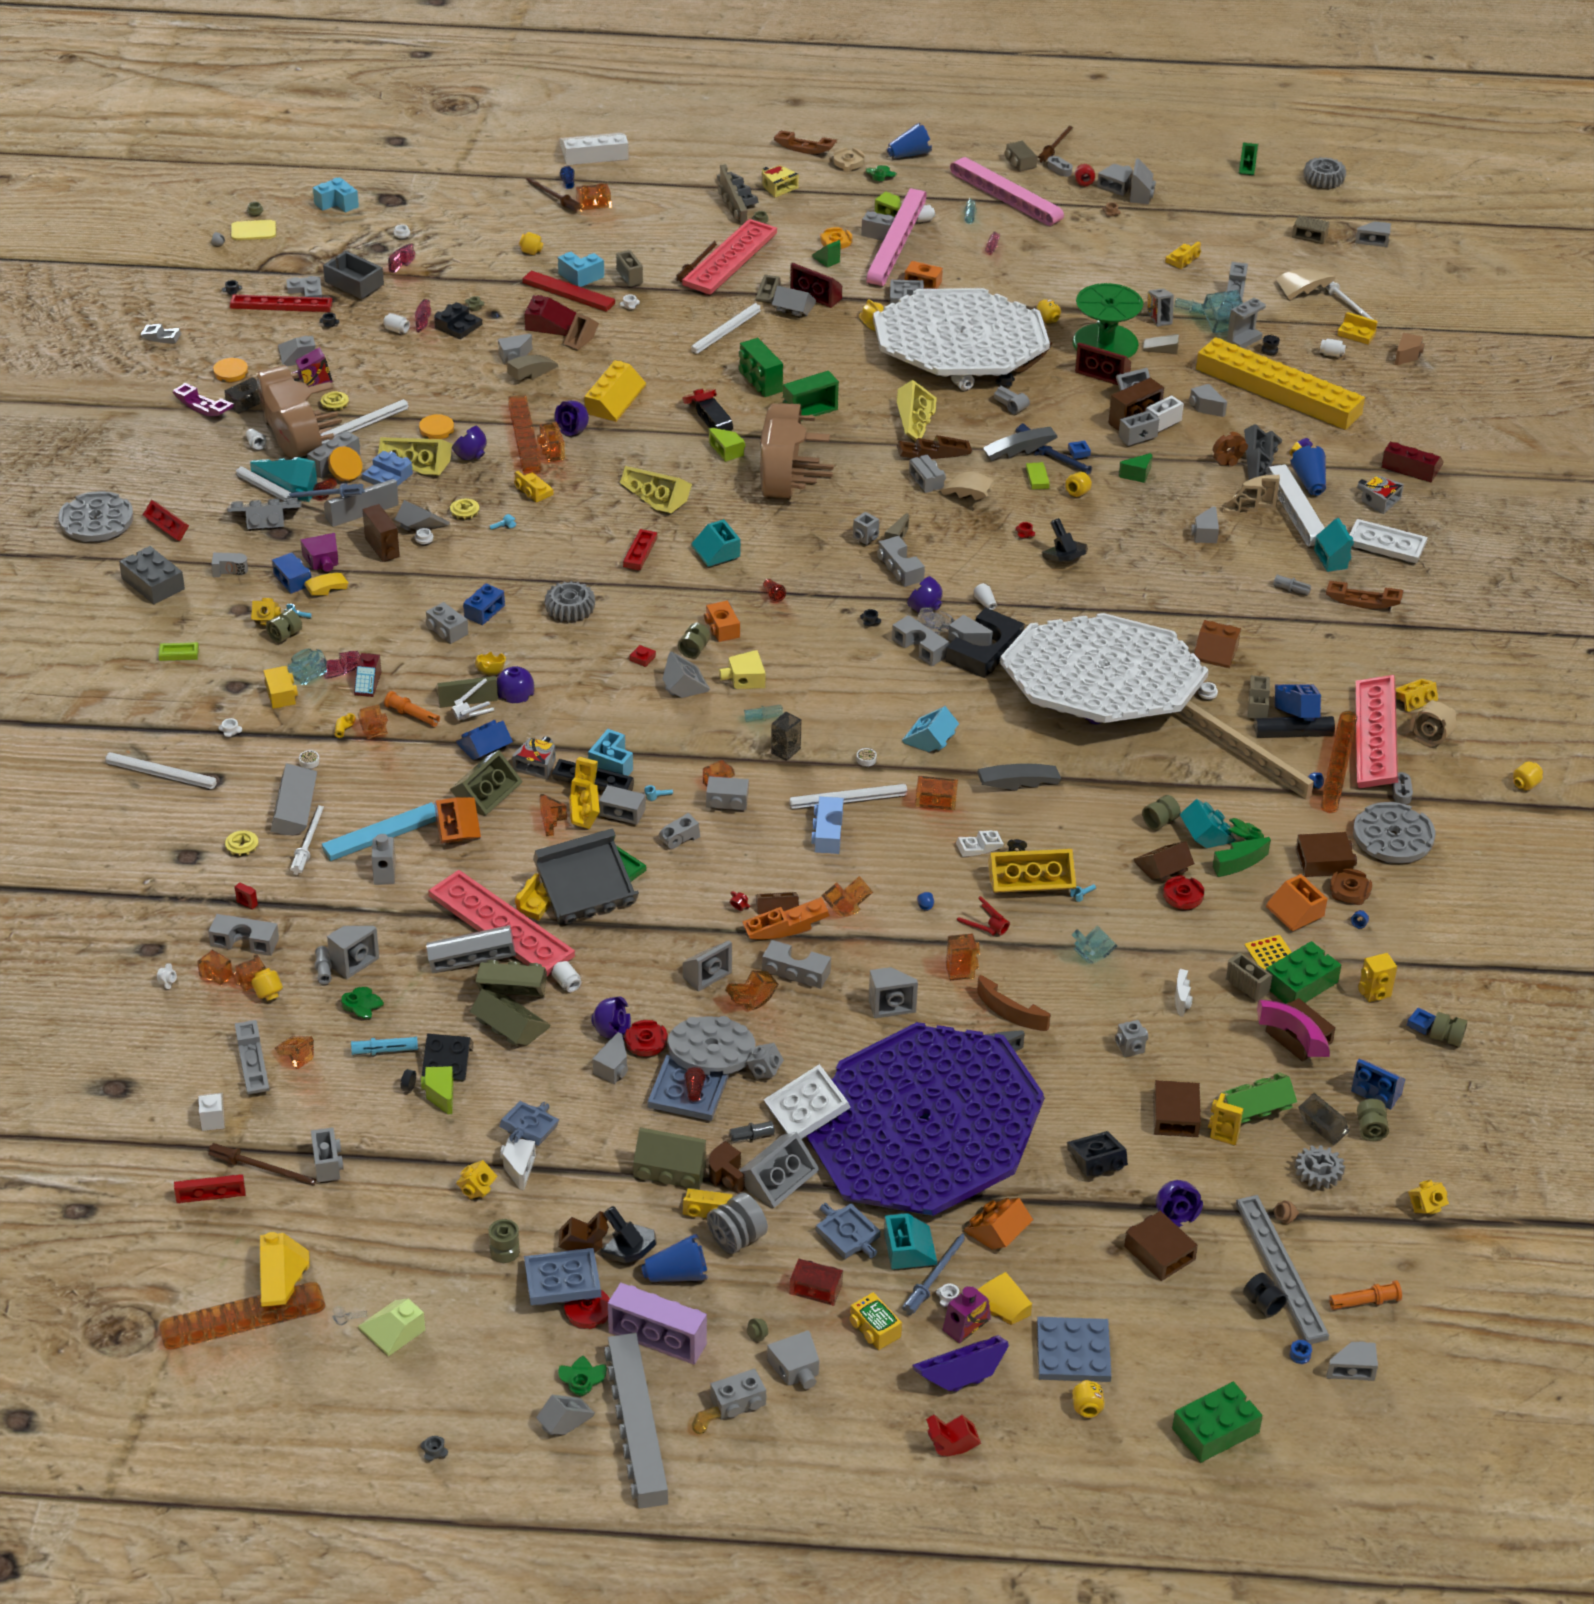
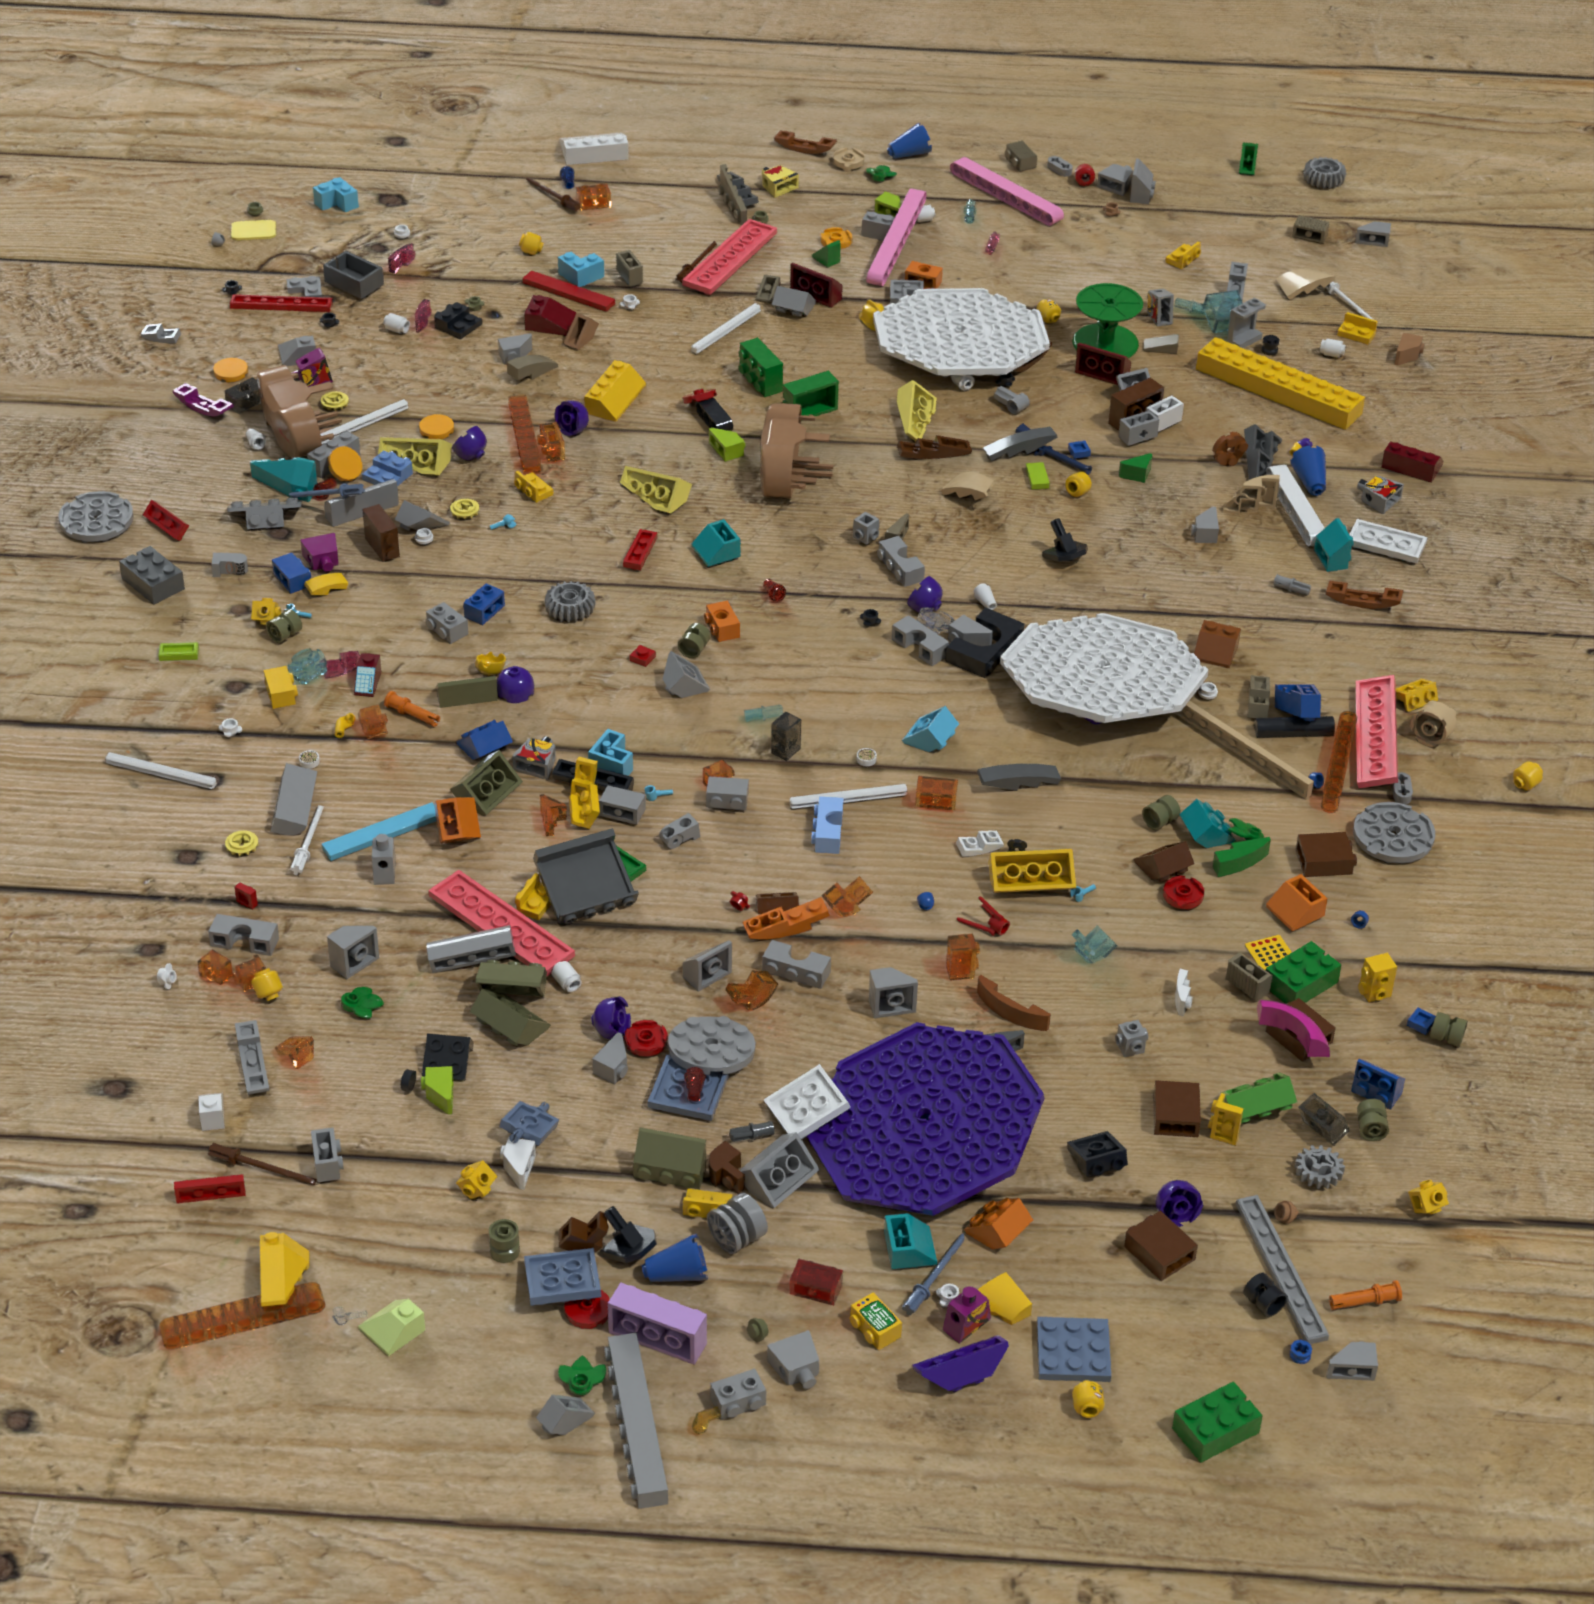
white axle [236,467,292,502] -> none
light grey pin [315,946,332,984] -> none
medium azure pin [351,1036,418,1055] -> none
dark grey plate [421,1436,448,1461] -> none
white plant [452,679,494,721] -> none
light yellow torso [719,650,766,689] -> none
light grey brick [746,1043,784,1079] -> none
sand blue plate [816,1203,881,1259] -> none
light grey brick [909,455,946,493] -> none
red brick [926,1414,981,1457] -> none
red plate [1015,522,1035,538] -> none
reddish brown piece [1038,125,1073,163] -> none
light grey slope [1189,384,1227,417] -> none
dark orange plate [1330,869,1372,905] -> none

